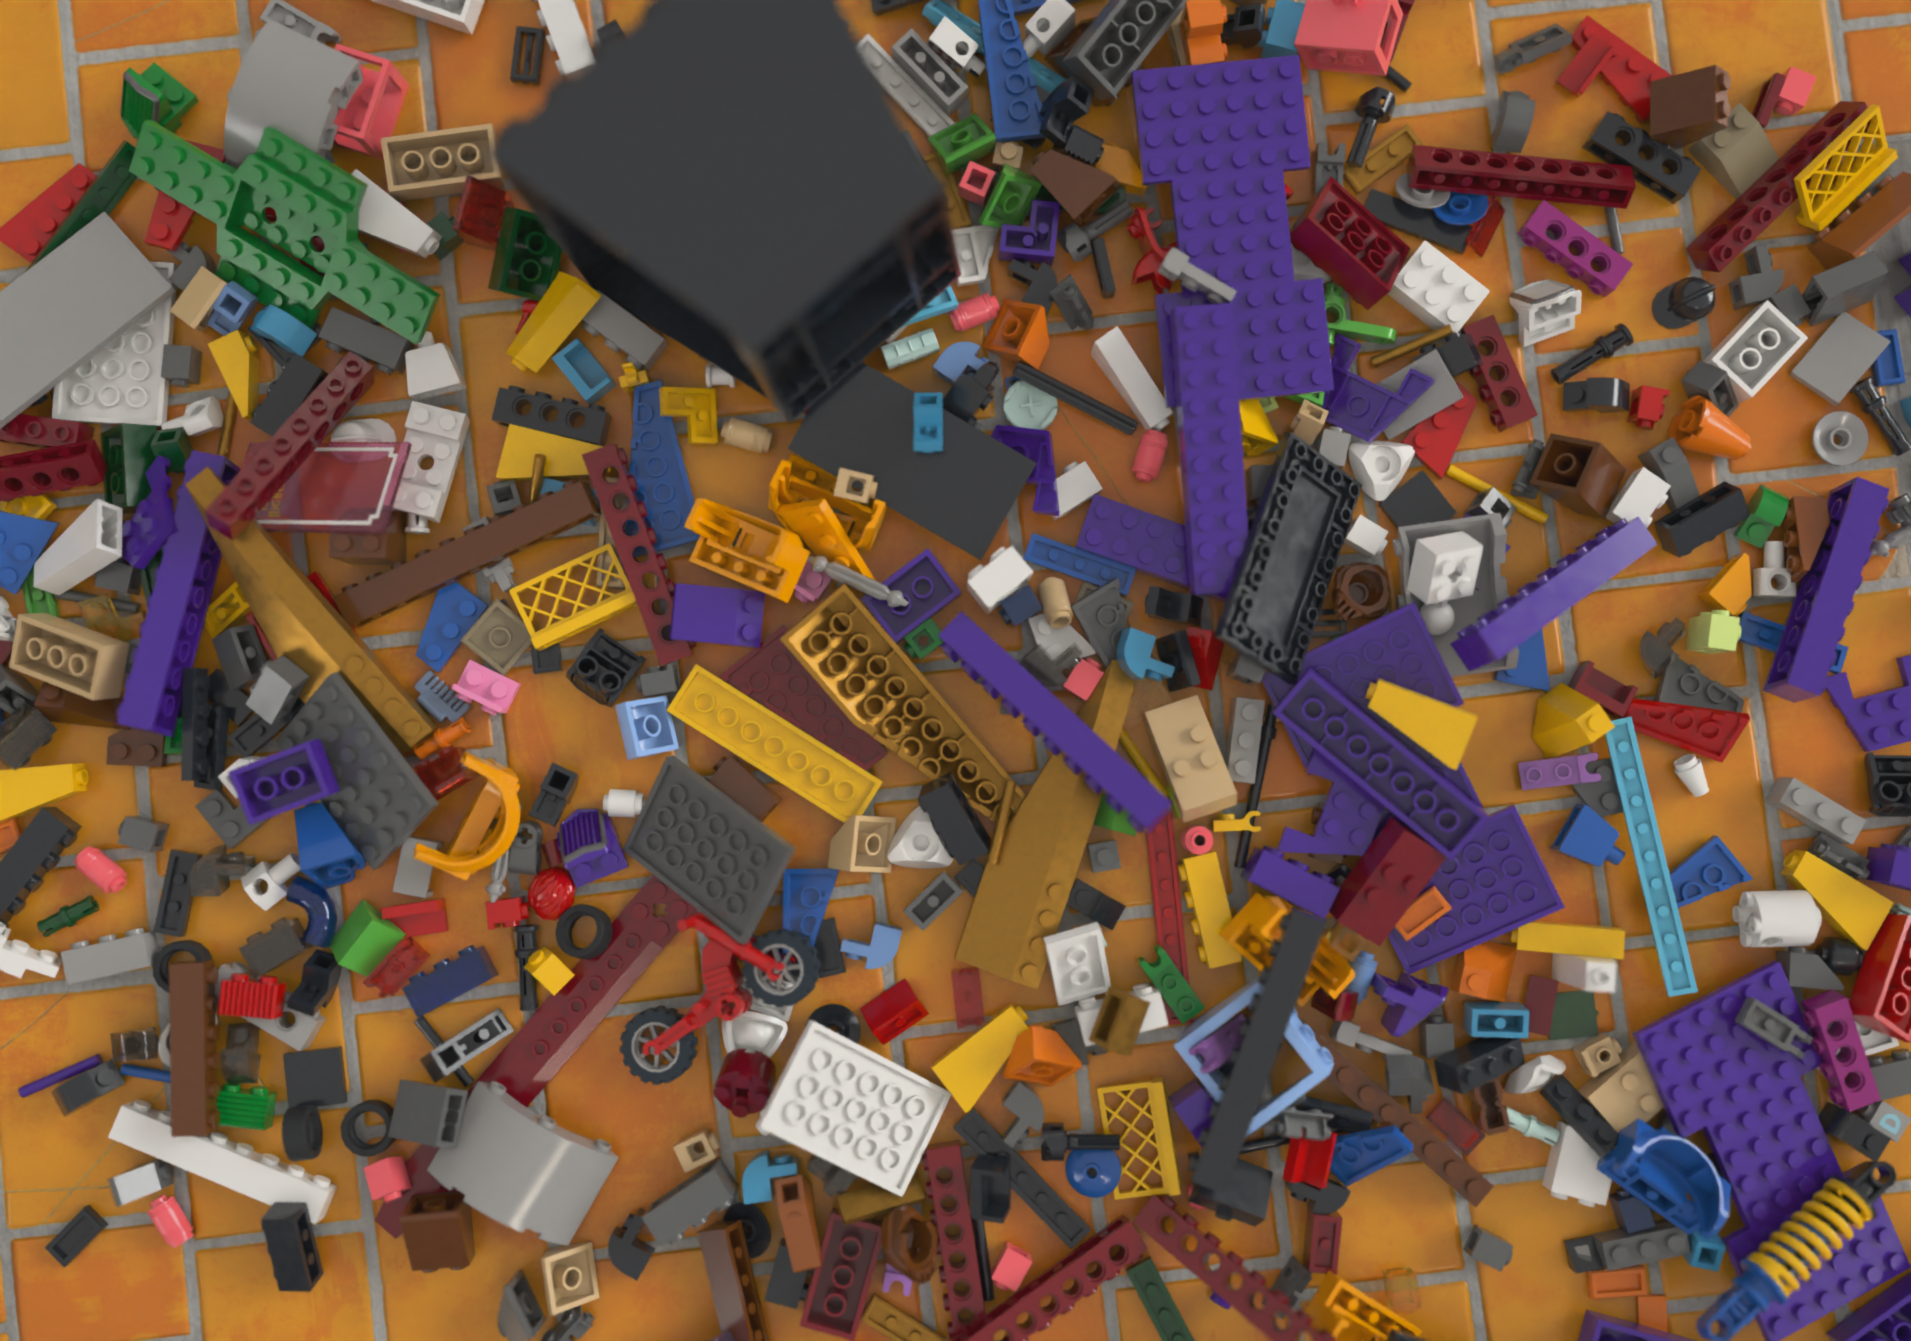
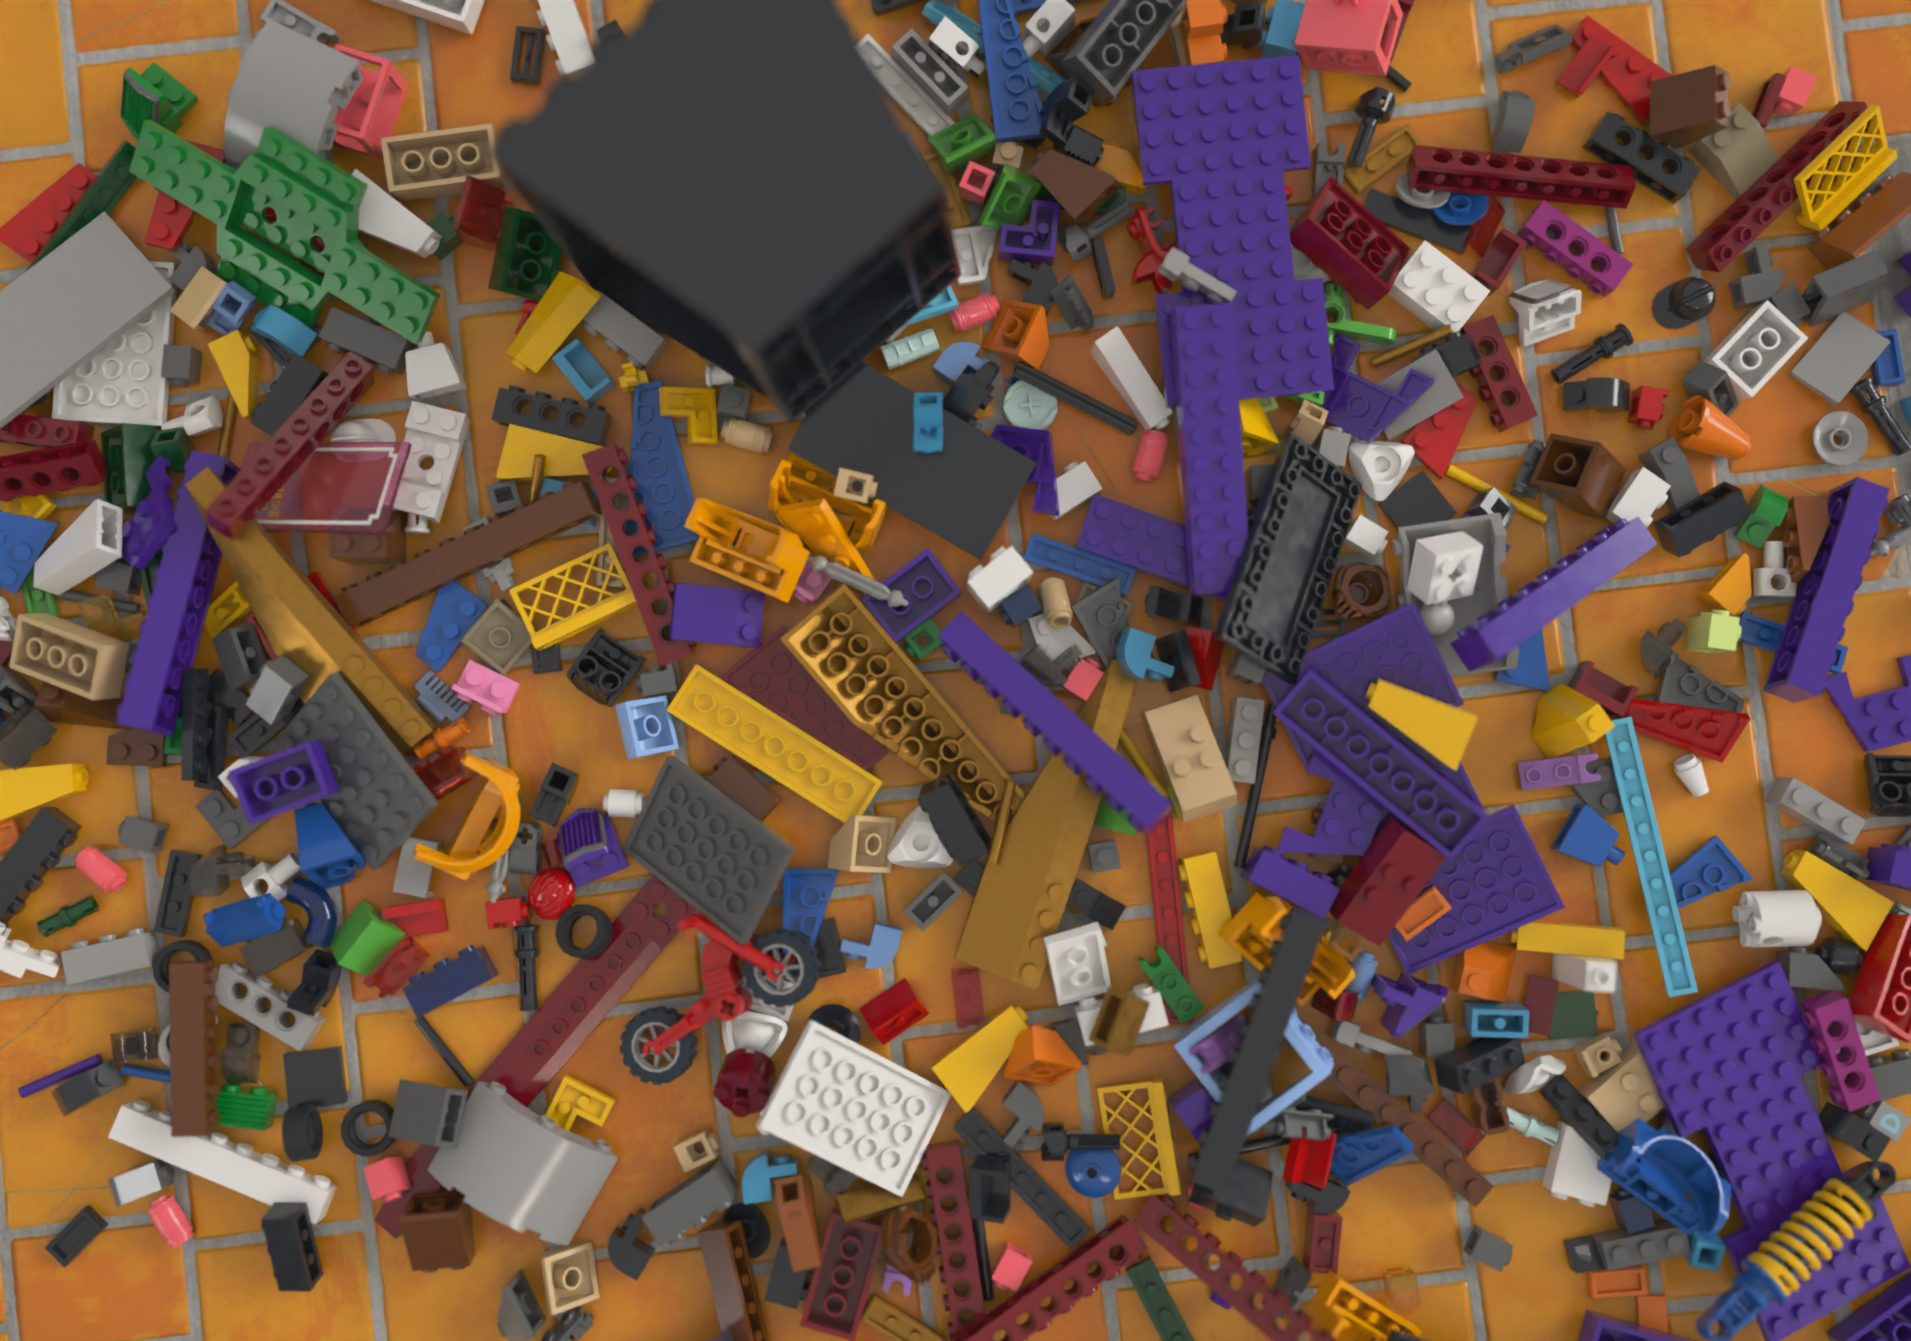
red brick [218,973,287,1019] -> none
slope [420,1008,514,1083] -> none
yellow brick [524,947,574,996] -> none
coral head [1180,825,1213,854] -> none
yellow plate [1212,811,1261,832] -> none
dark grey hinge [1735,997,1813,1060] -> none
none -> blue brick [203,893,286,947]
none -> yellow plate [545,1075,616,1131]
none -> dark grey brick [717,384,753,421]
none -> dark red panel [1470,228,1527,296]

